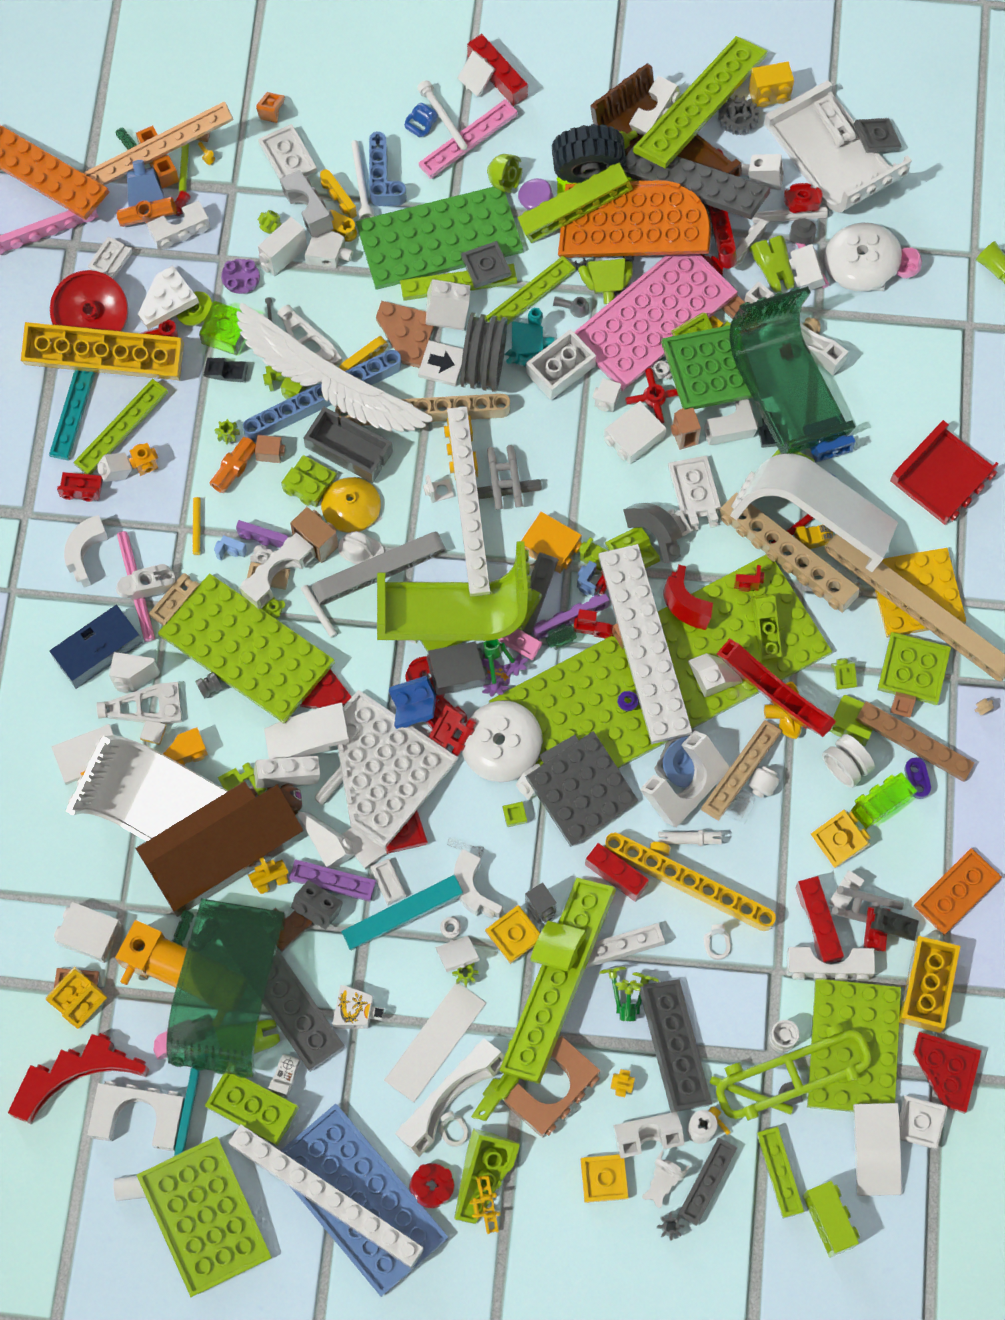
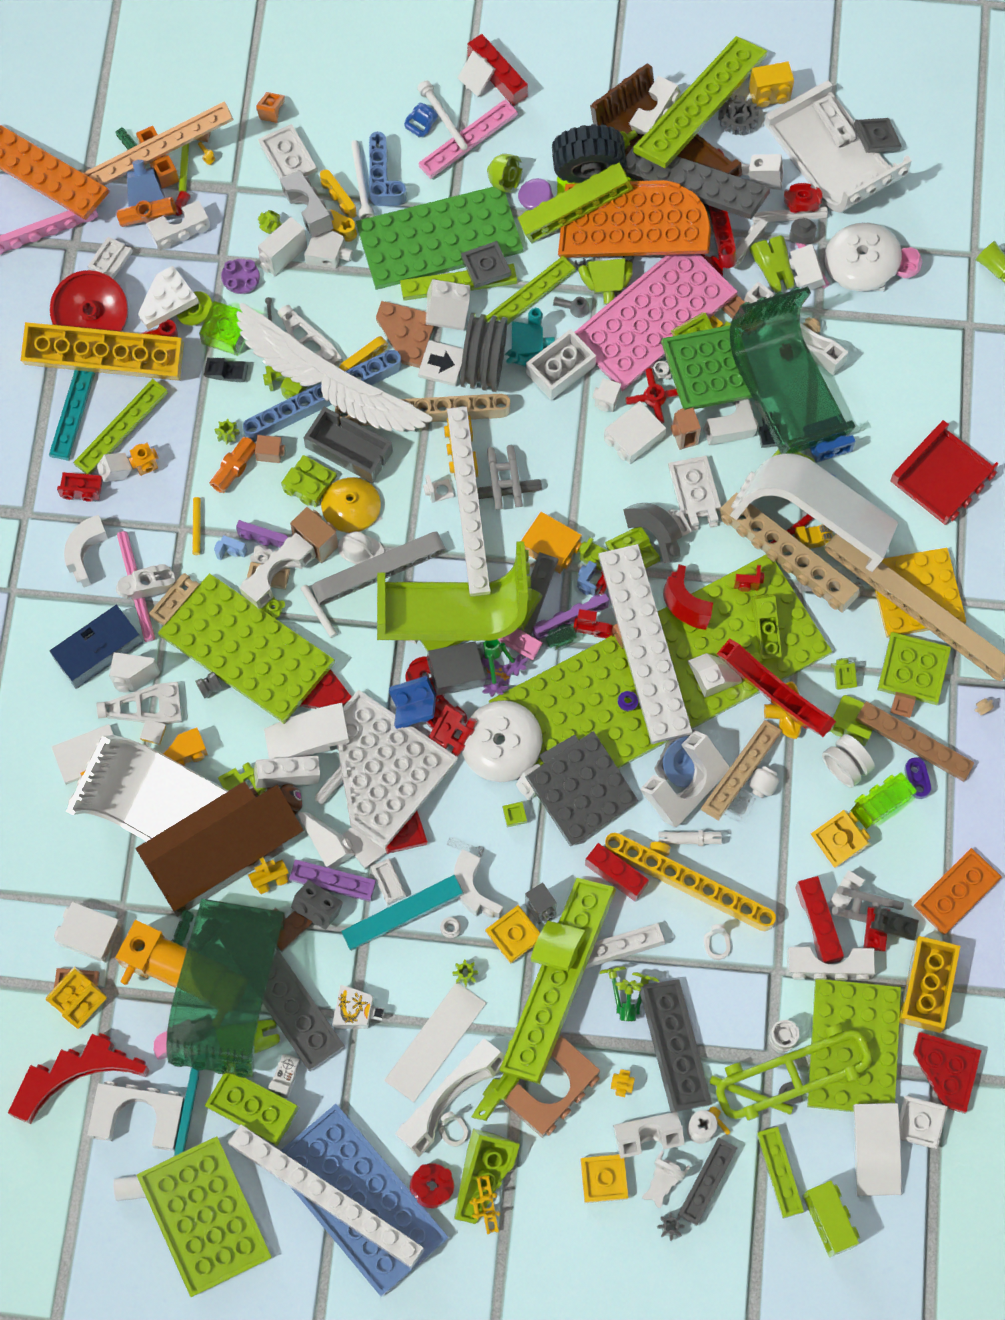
white piece [435,936,480,972] -> none

